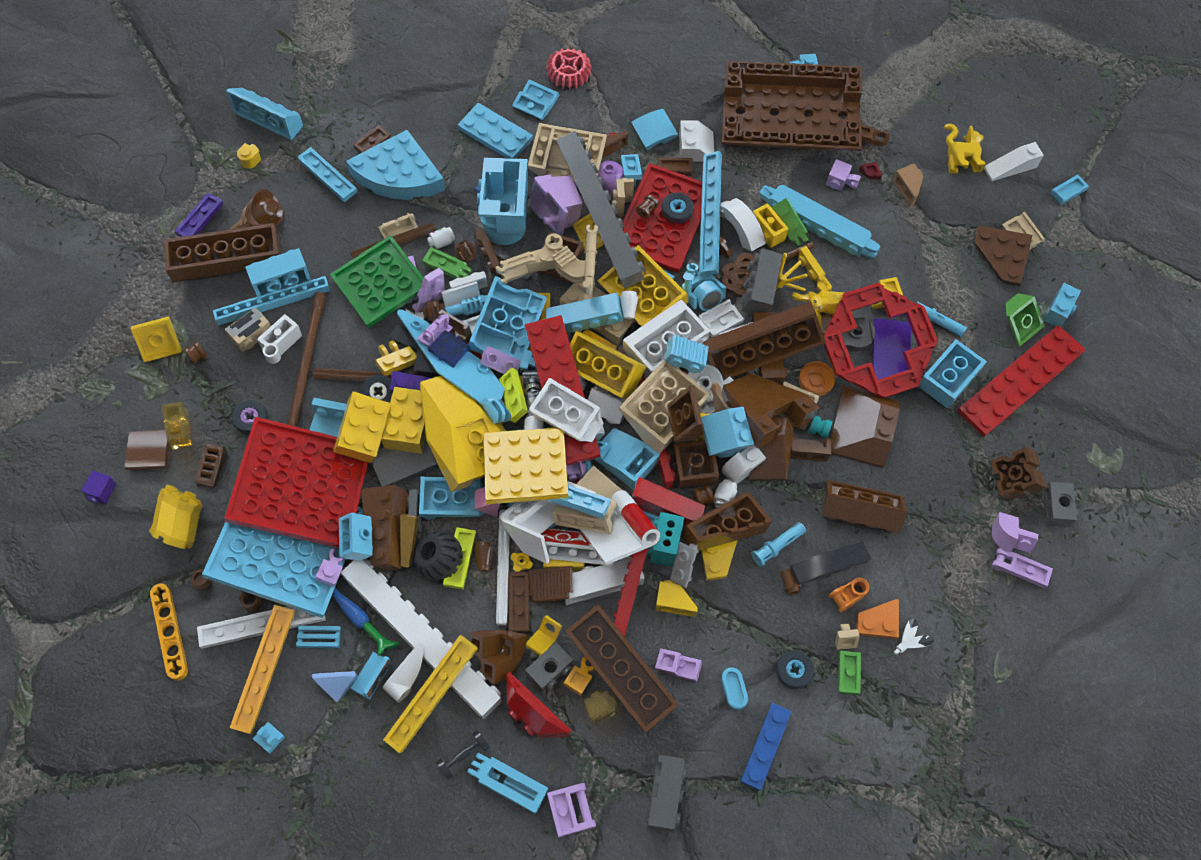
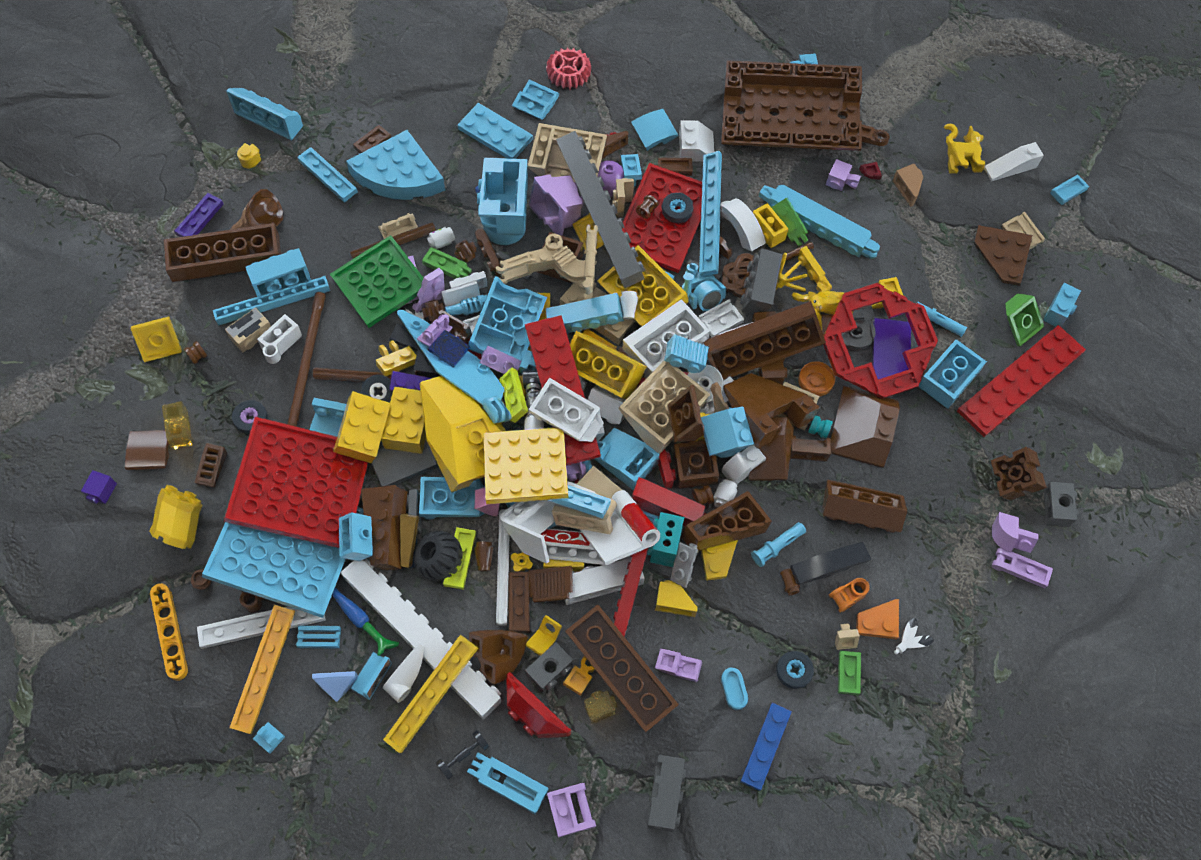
lavender plate [315,548,344,587] -> none

